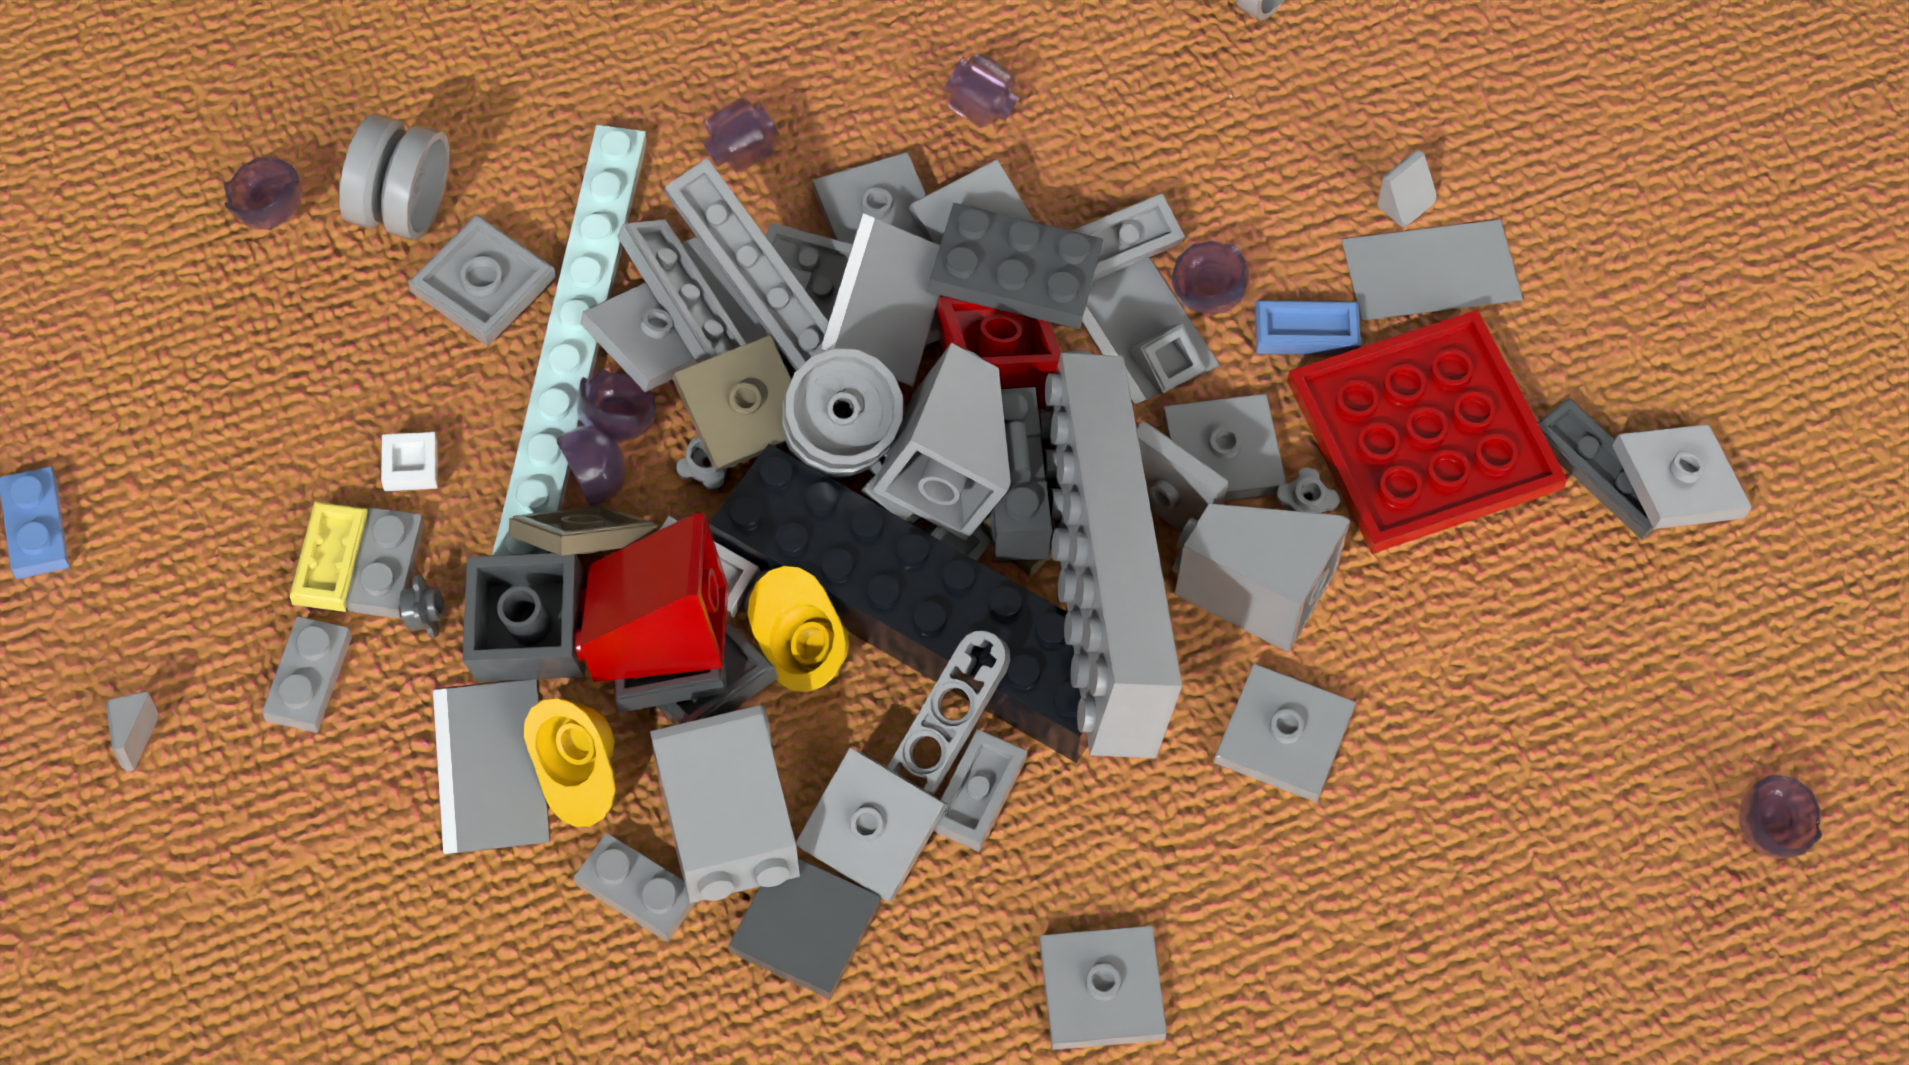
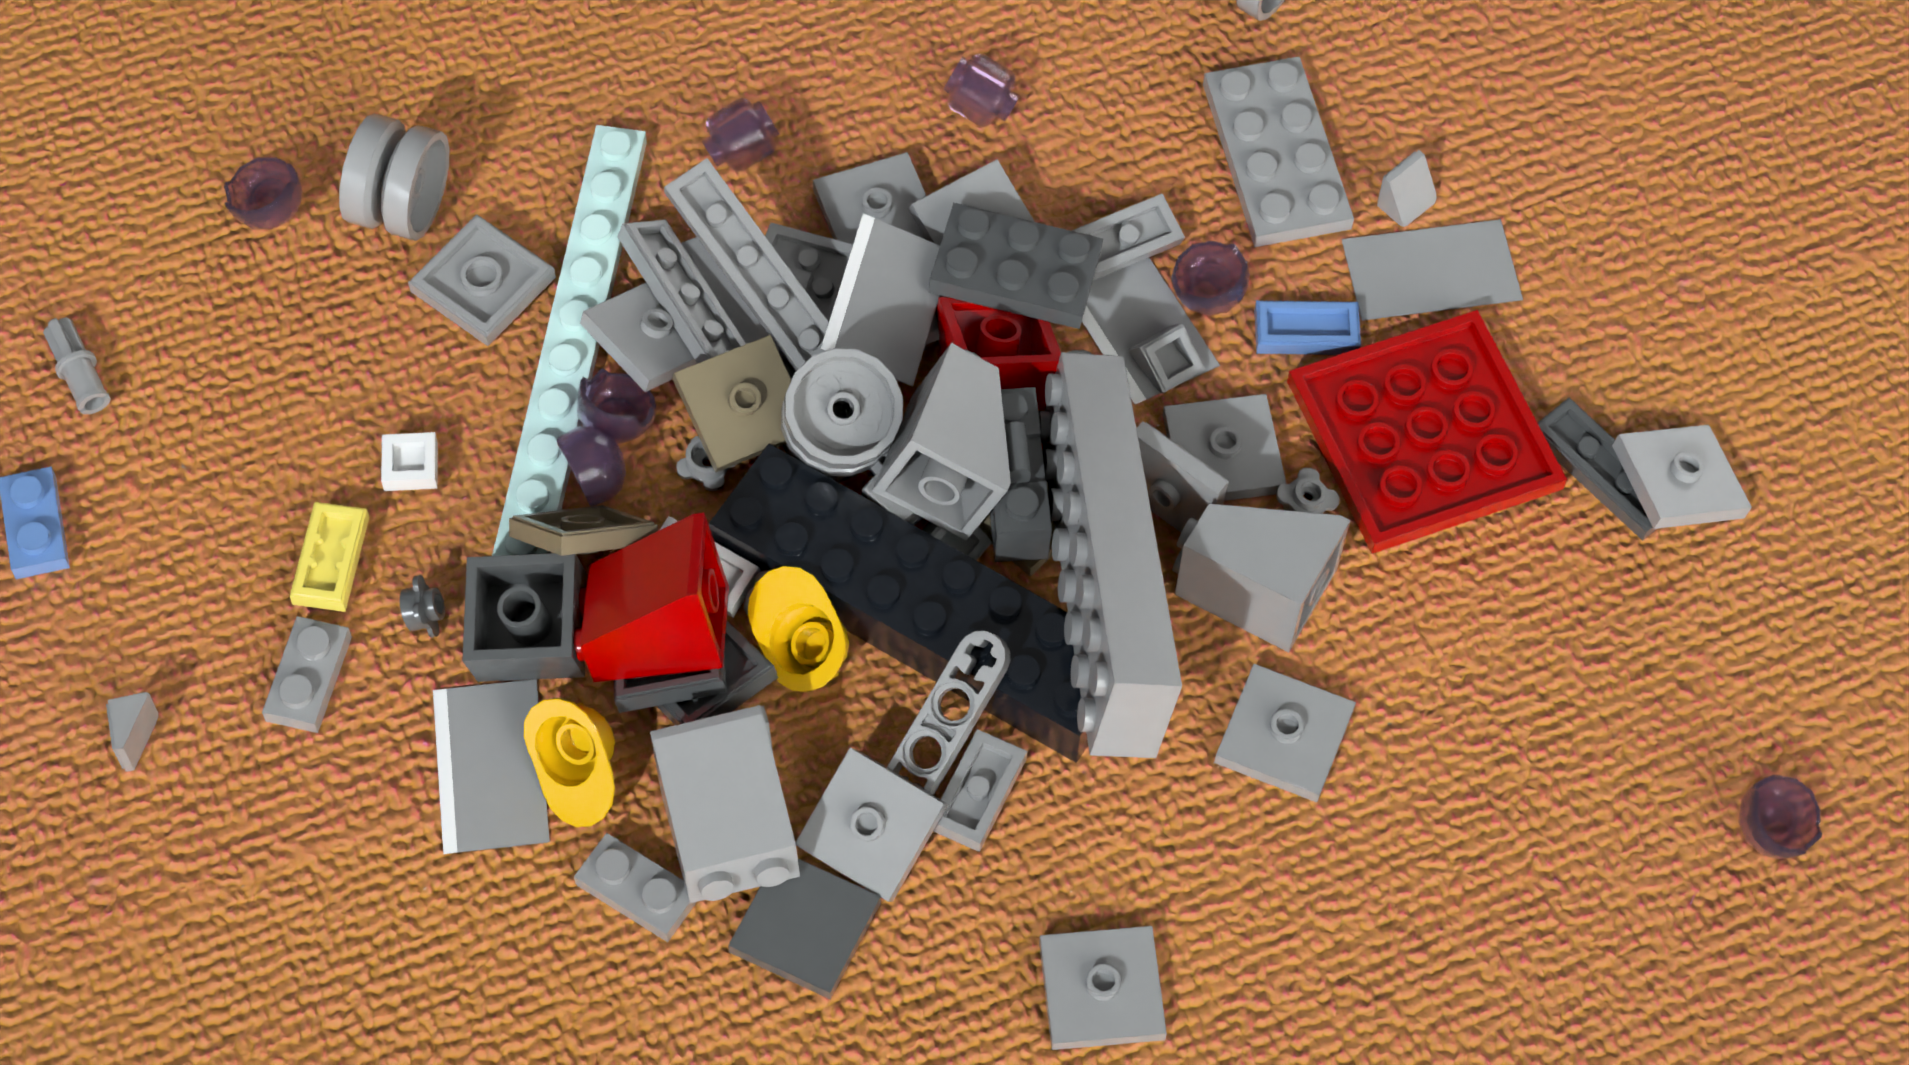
light grey plate [345,507,424,619] -> none
none -> light grey axle [43,317,111,414]
none -> light grey plate [1203,56,1354,247]

